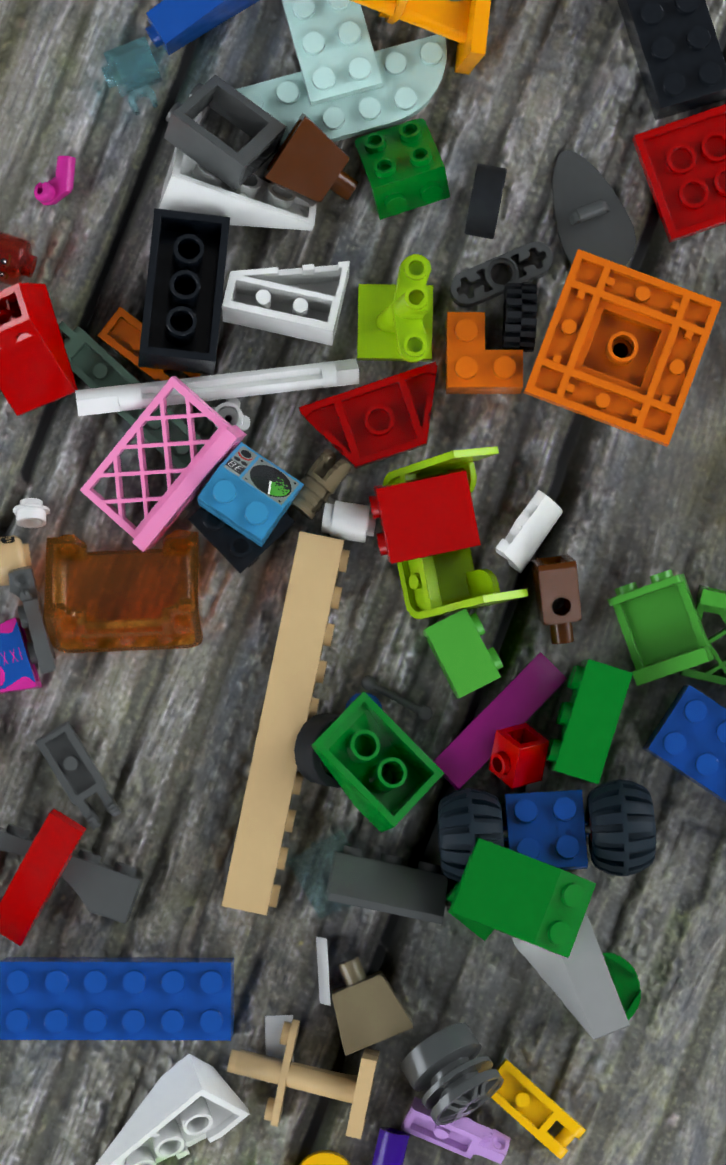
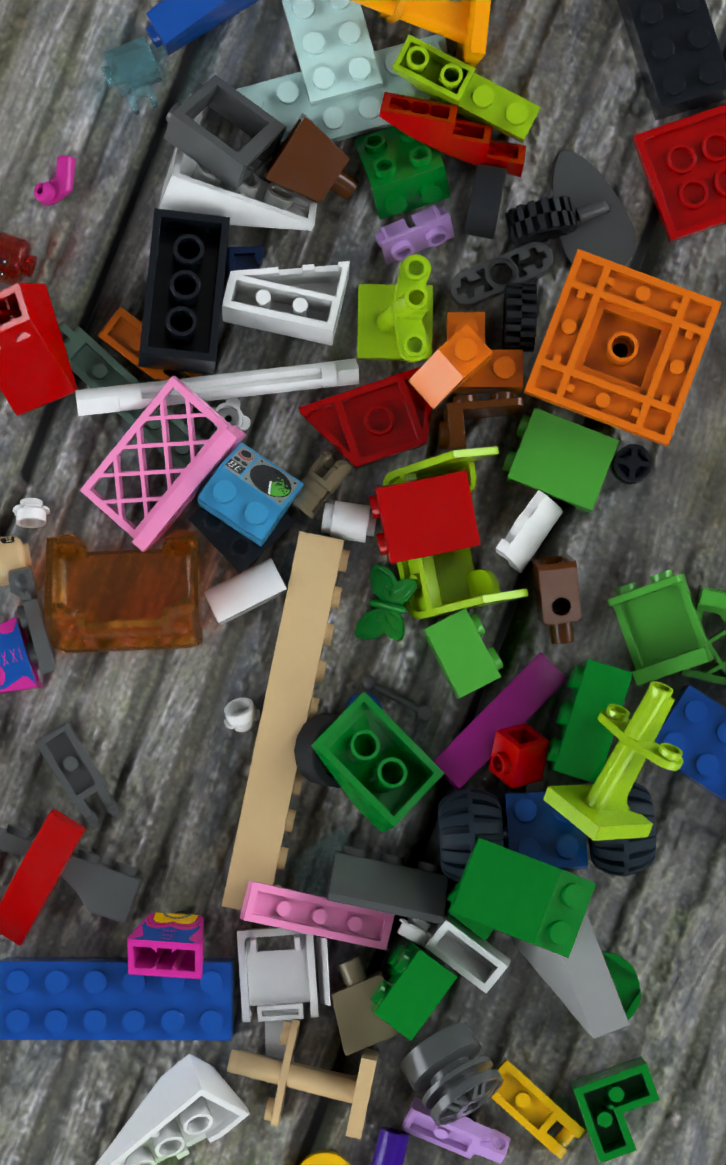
none -> dark pink torso [127,911,204,979]
none -> white brick [204,558,287,625]
none -> white plate [224,698,260,732]
none -> dark blue tile [227,246,264,279]
none -> white container [237,927,319,1022]
none -> bright pink plate [240,880,395,950]
none -> green piece [354,564,418,641]
none -> green brick [369,940,457,1041]
none -> lavender hinge [374,205,455,265]
none -> red slope [379,92,526,177]
none -> lime slope [392,34,541,143]
none -> white plate [397,918,432,947]
none -> orange slope [408,324,493,410]
none -> white brick [425,913,511,993]
none -> reddish brown bracket [438,392,524,453]
none -> bright green panel [502,407,620,514]
none -> black tyre [505,196,578,246]
none -> lime piece [543,681,684,841]
none -> green brick [569,1056,660,1163]
none -> black wheel [611,444,652,485]

